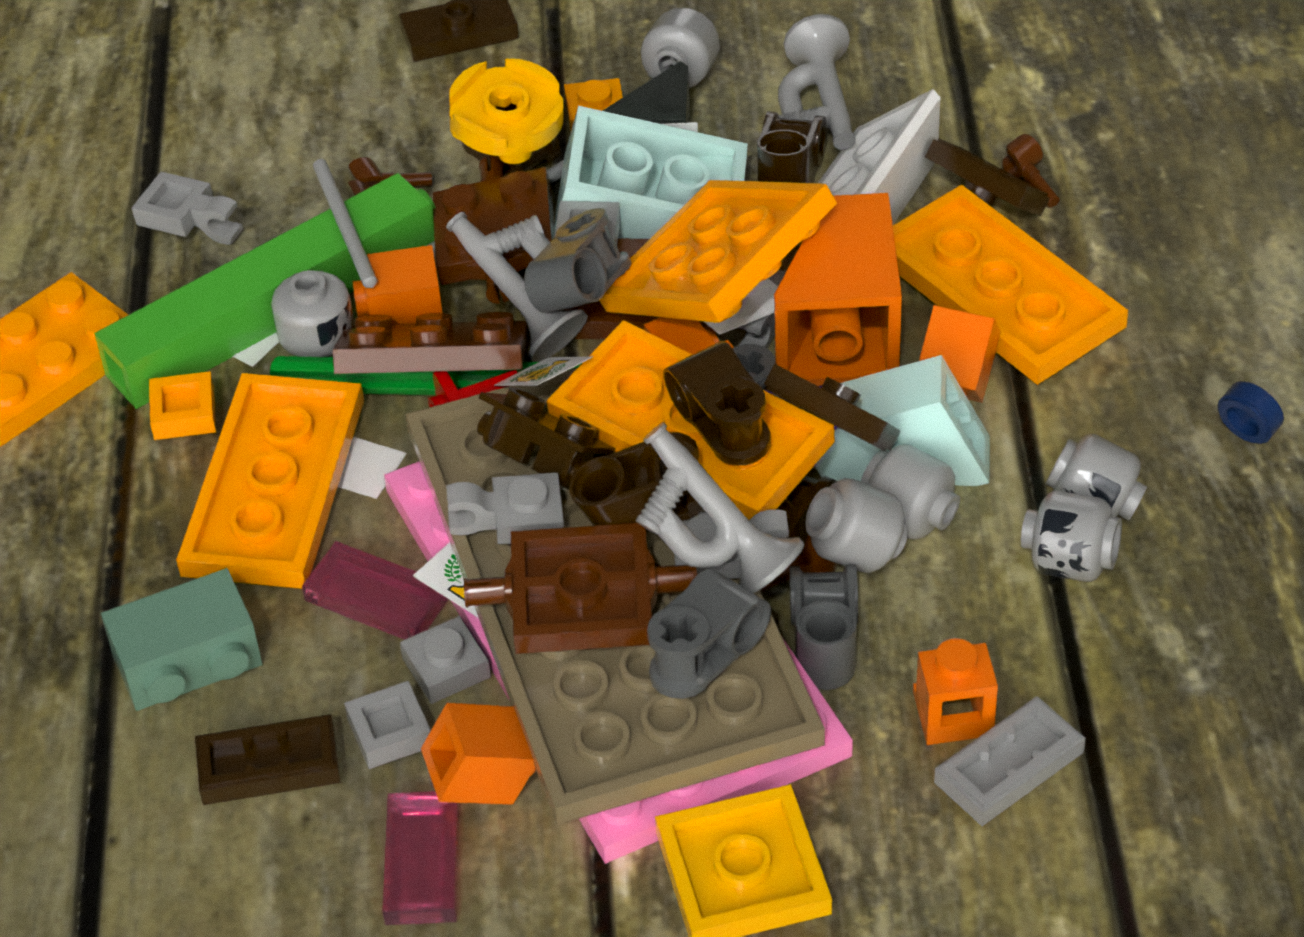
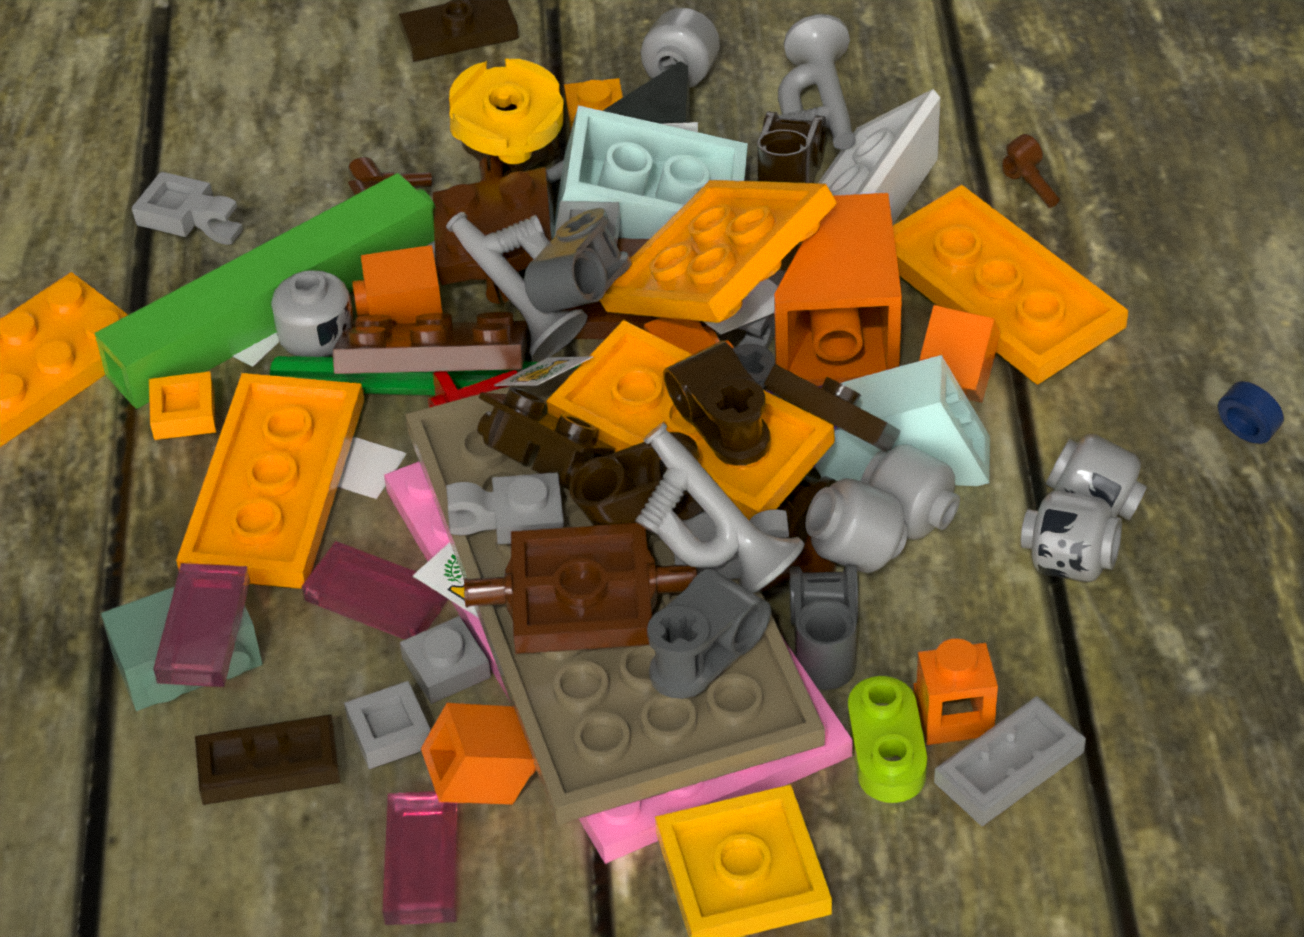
light grey axle [313,159,377,288] -> none
dark brown plate [925,138,1050,216] -> none
none -> clear pink tile [153,563,250,687]
none -> lime plate [848,676,927,803]

